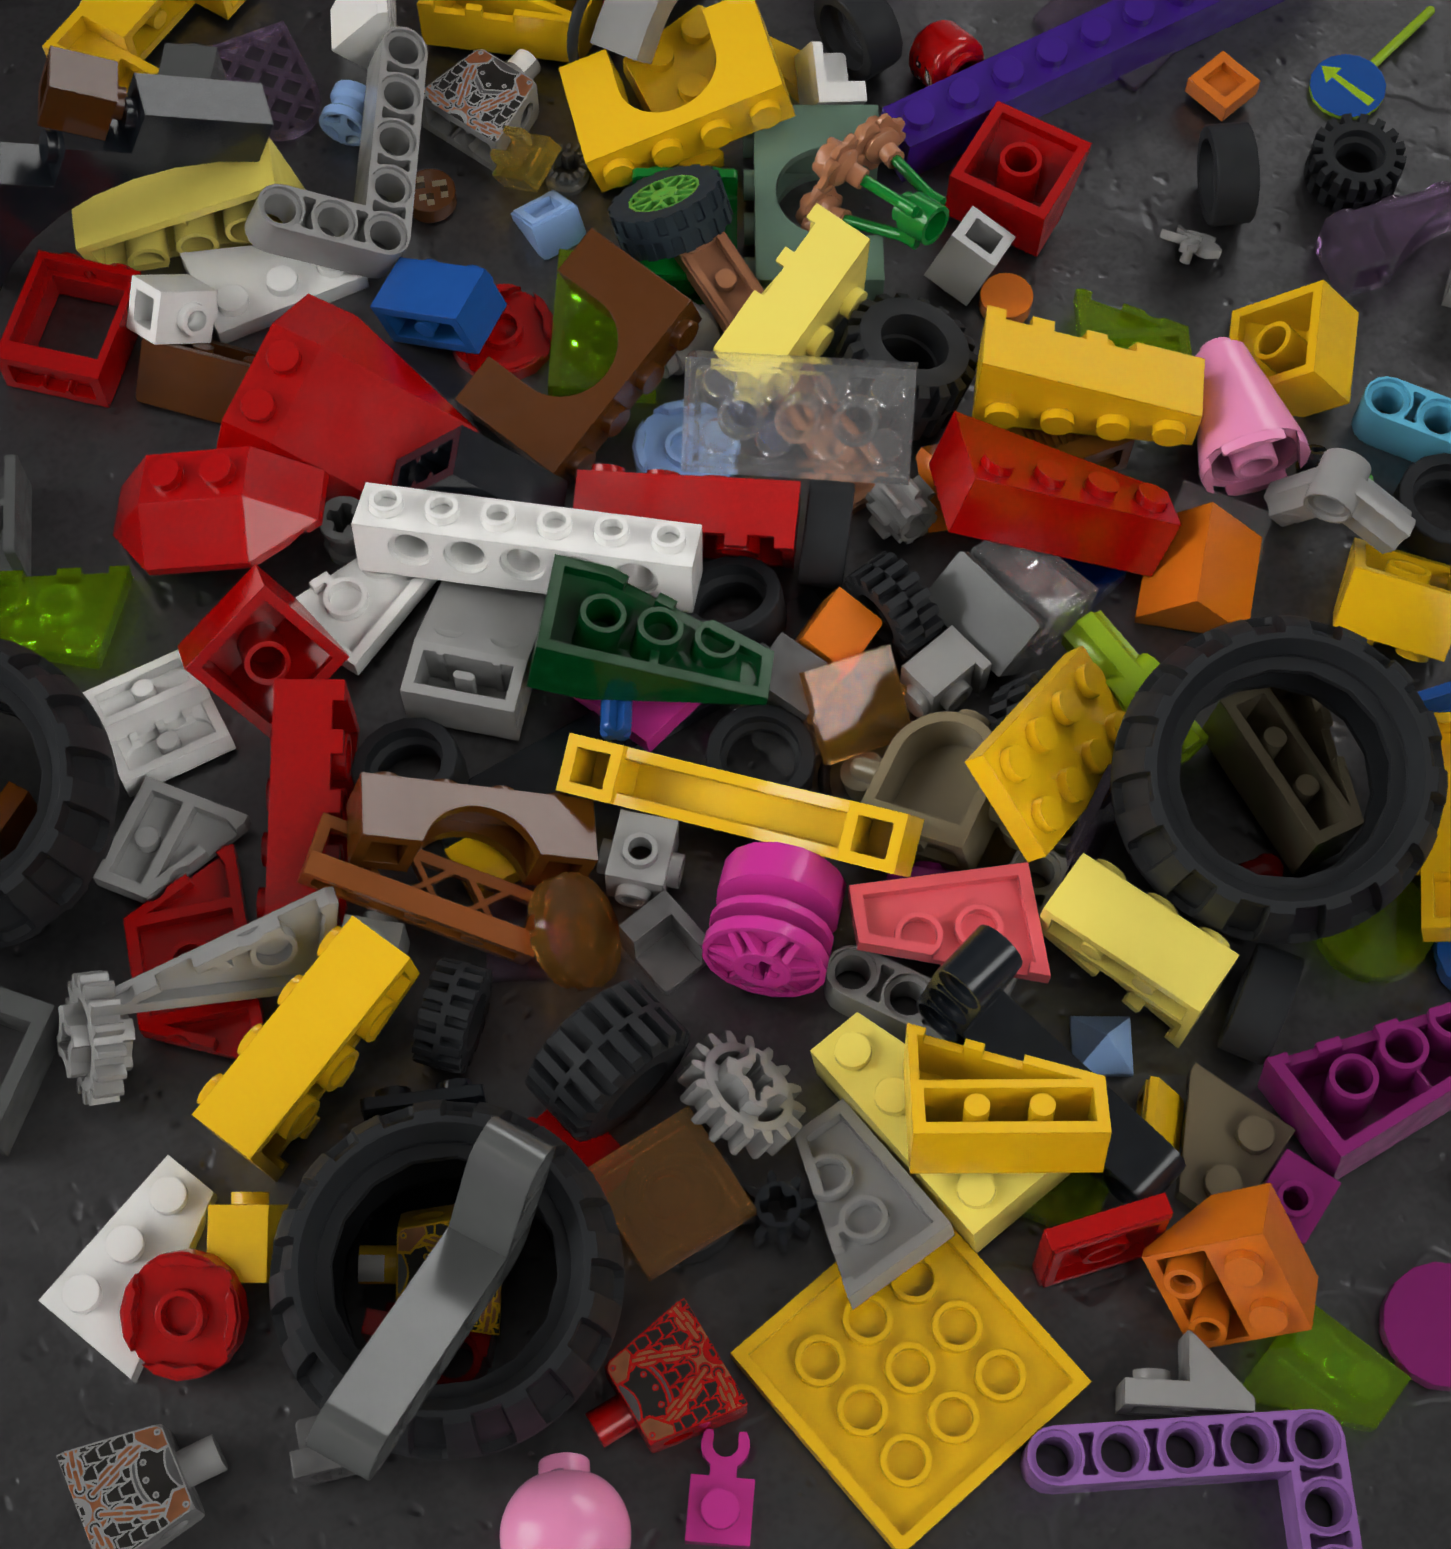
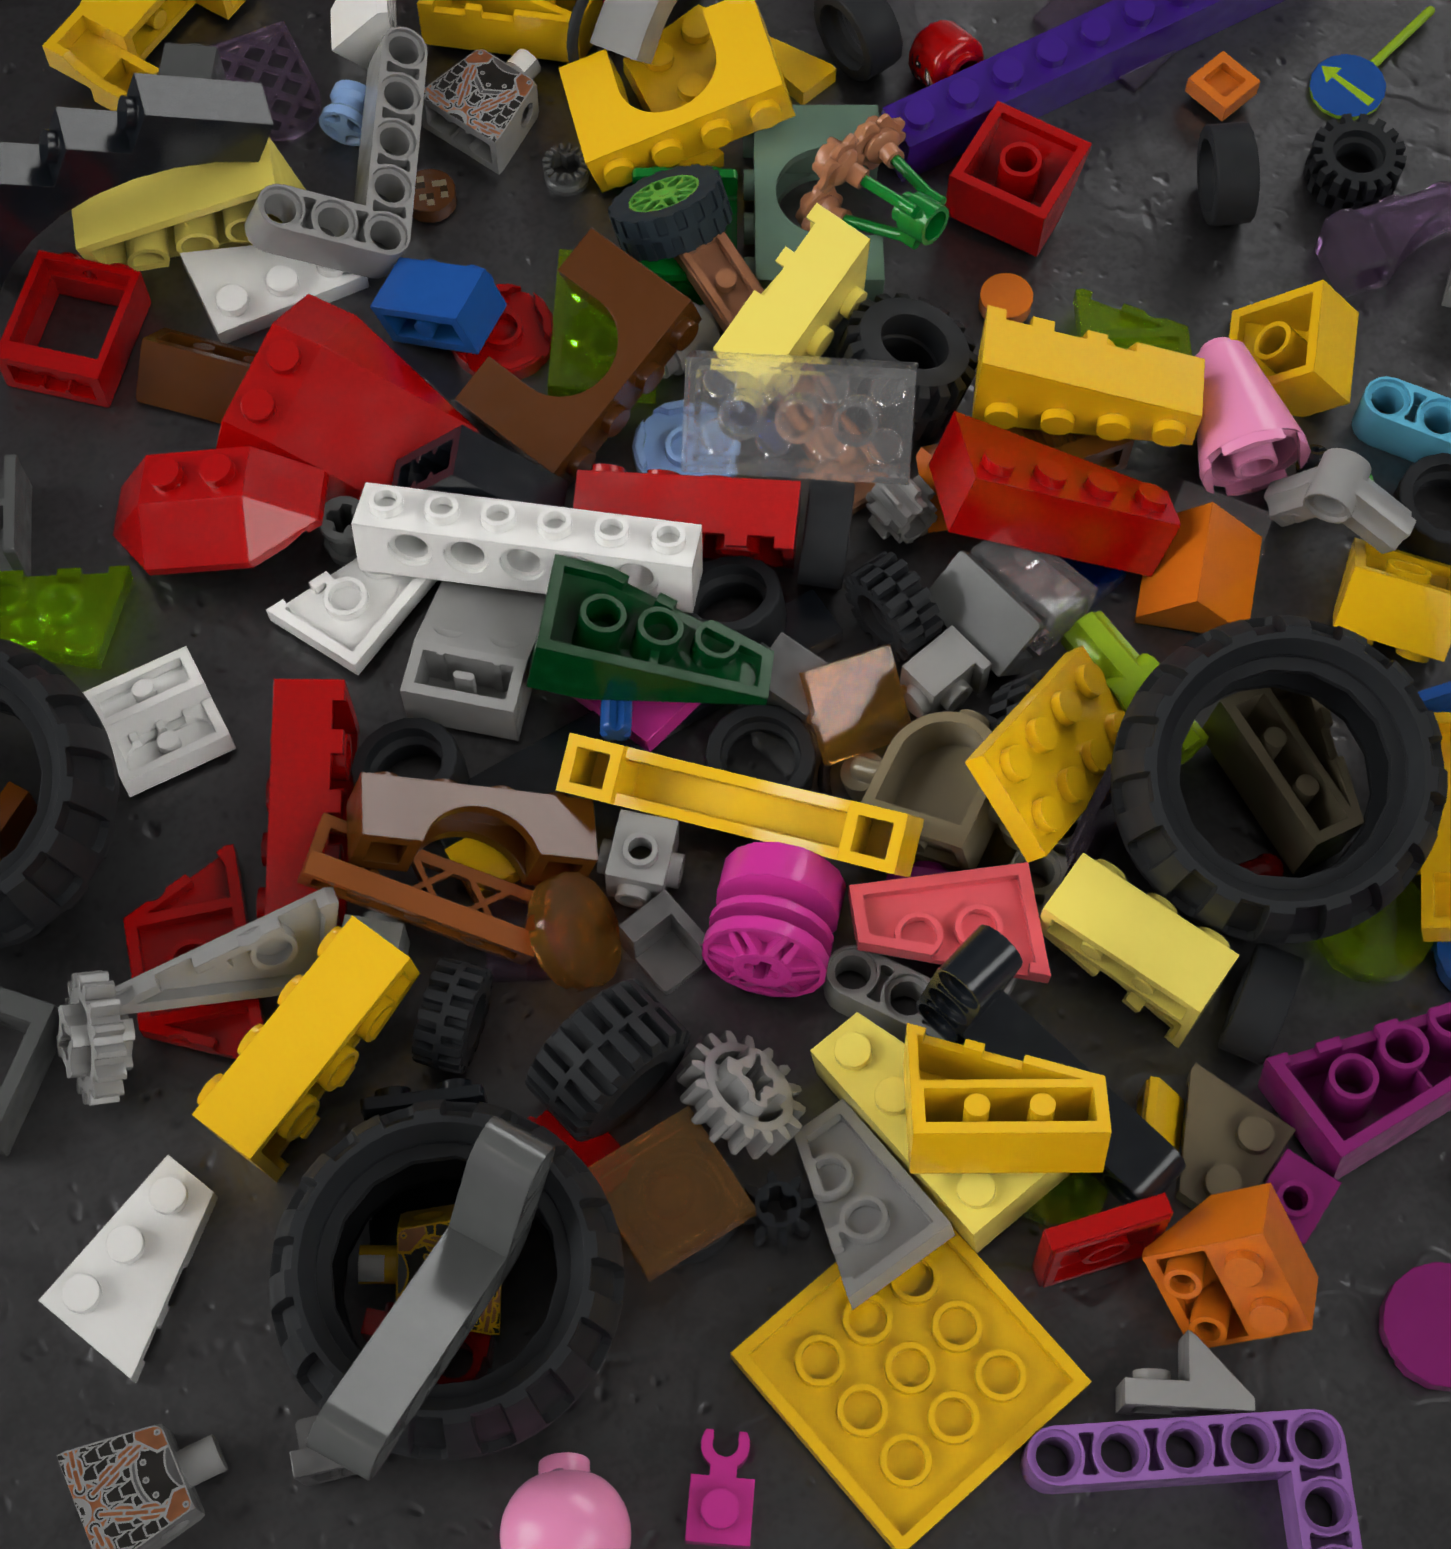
reddish brown brick [37,45,127,141] -> none
light grey wing [93,776,252,904] -> none
red tile [120,1248,249,1381] -> none
white brick [126,274,218,345] -> none
red slope [177,564,349,738] -> none
yellow brick [207,1192,289,1283] -> none
clear yellow tile [489,125,562,193] -> none
light blue slope [510,190,587,260] -> none
torso [585,1298,748,1453] -> none
white panel [794,41,867,105] -> none
orange panel [795,586,882,685] -> none
light grey brick [924,206,1016,306] -> none
light blue slope [1069,1016,1134,1077] -> none
light grey plant [1159,225,1222,264] -> none
clear neon green wing [1242,1305,1411,1432] -> none

